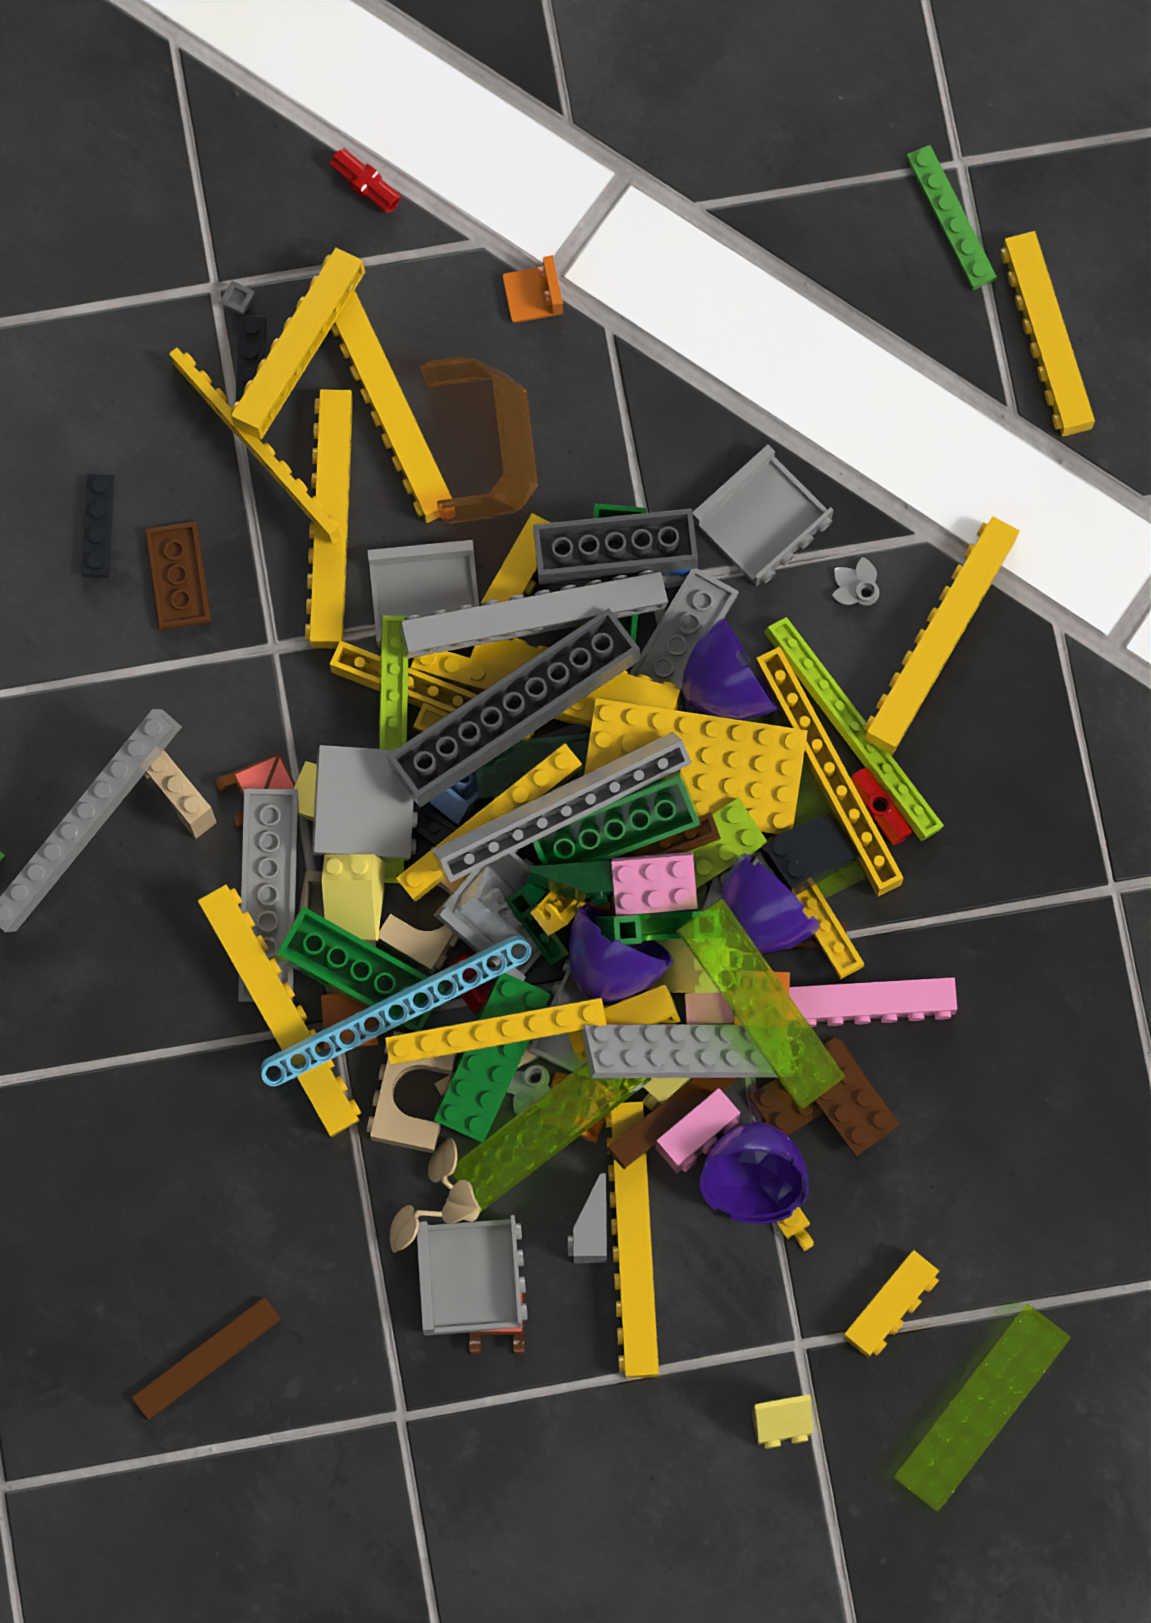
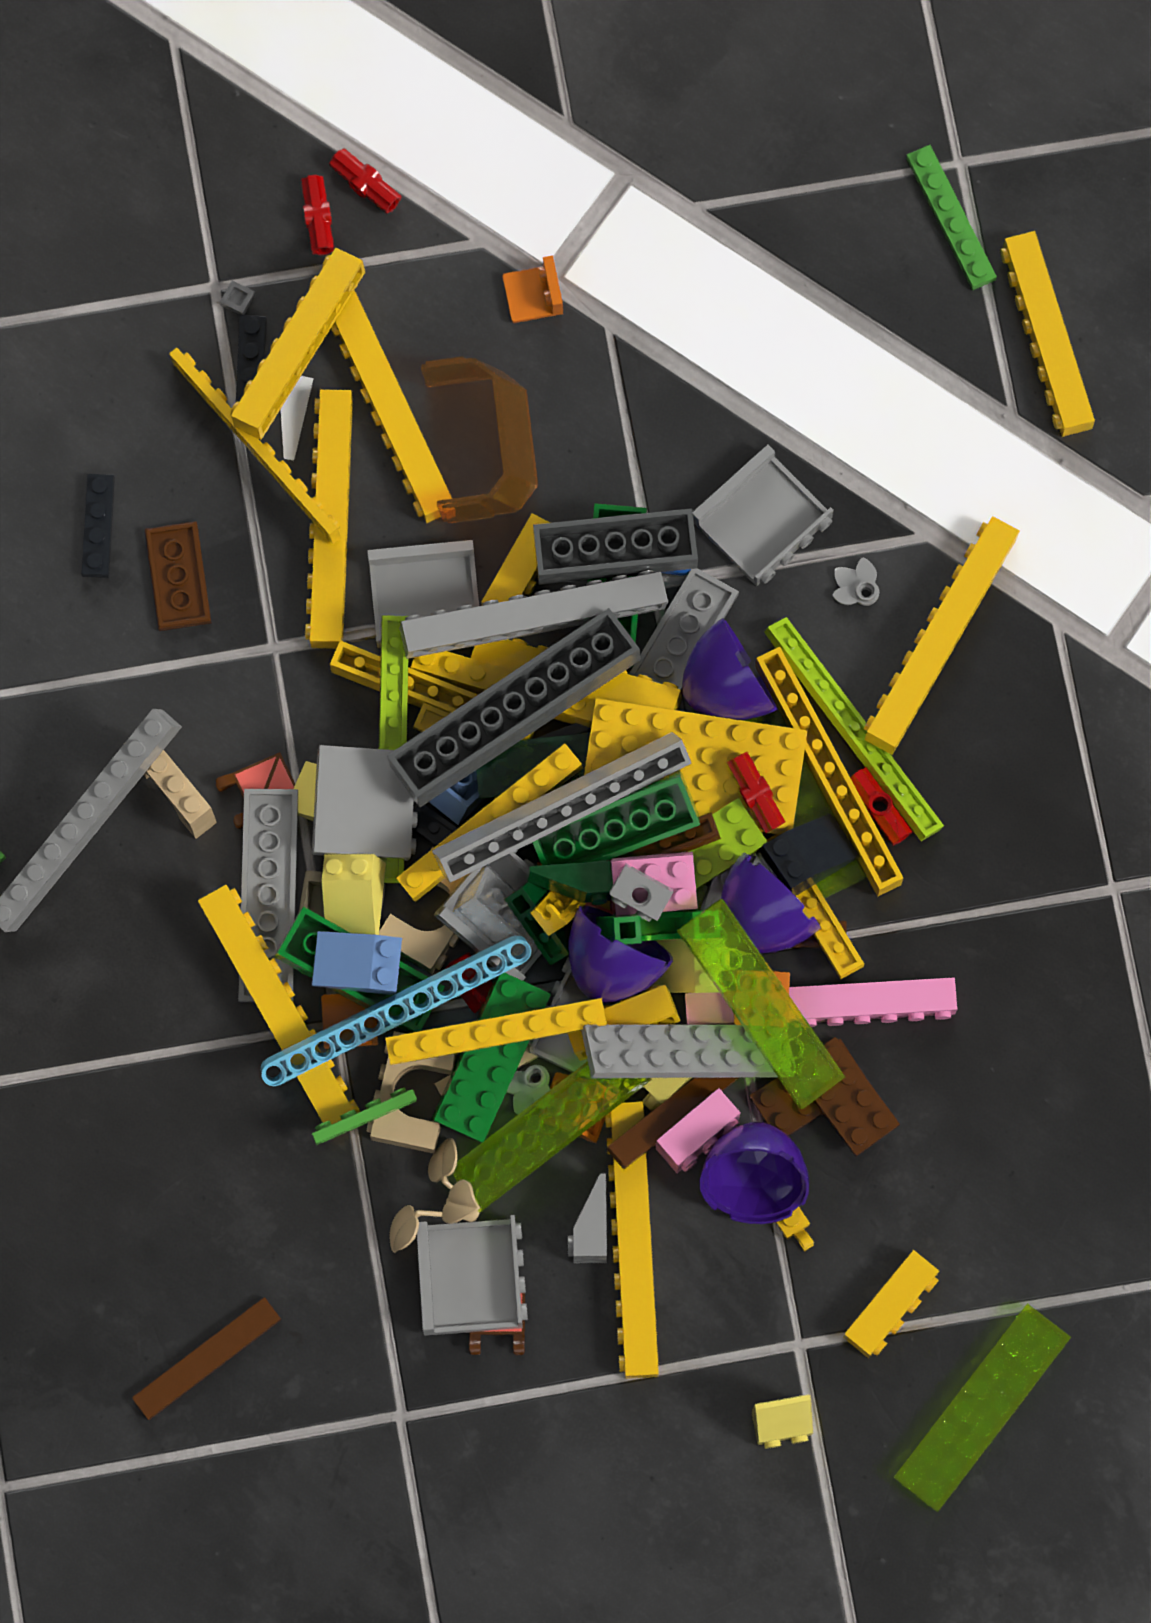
none -> white sticker [281,376,313,461]
none -> red piece [301,175,334,256]
none -> medium blue slope [312,931,402,995]
none -> bright green plate [312,1088,417,1146]
none -> light grey brick [609,863,673,922]
none -> red piece [726,751,785,833]

